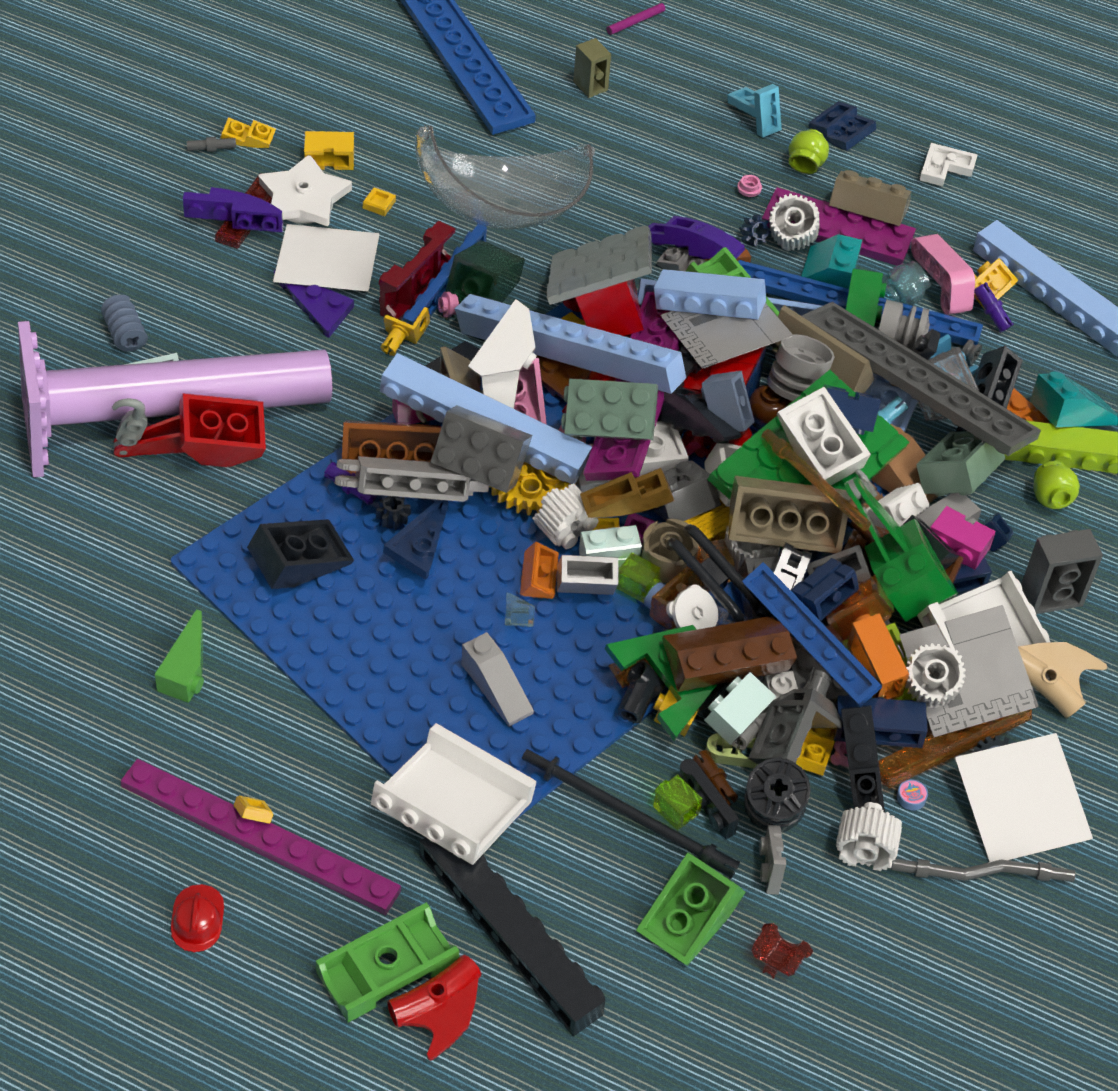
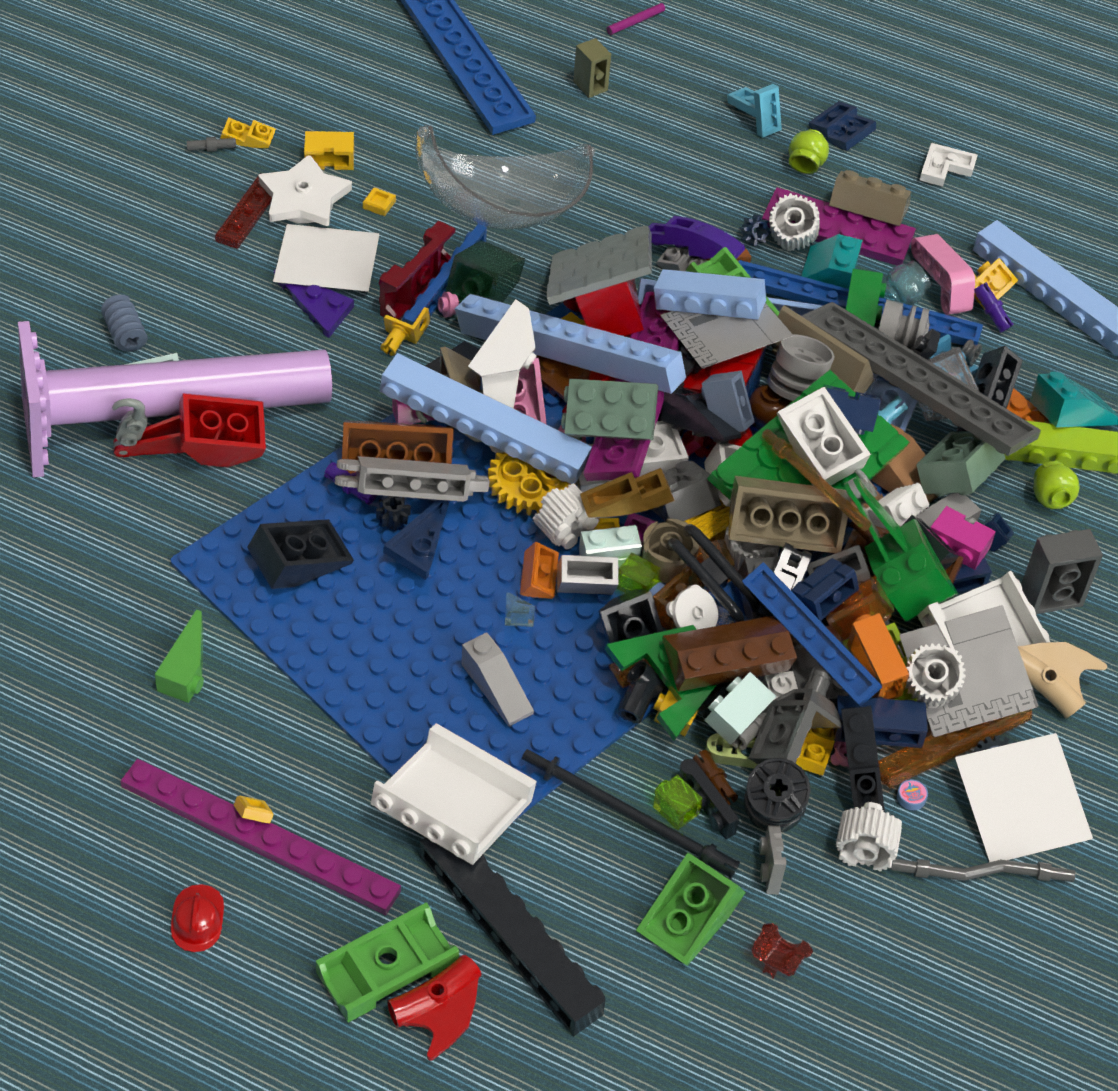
dark purple slope [183,187,283,233] -> none
dark grey brick [431,405,533,493] -> none
bright pink plate [737,175,762,197] -> none
none -> black slope [598,589,663,665]

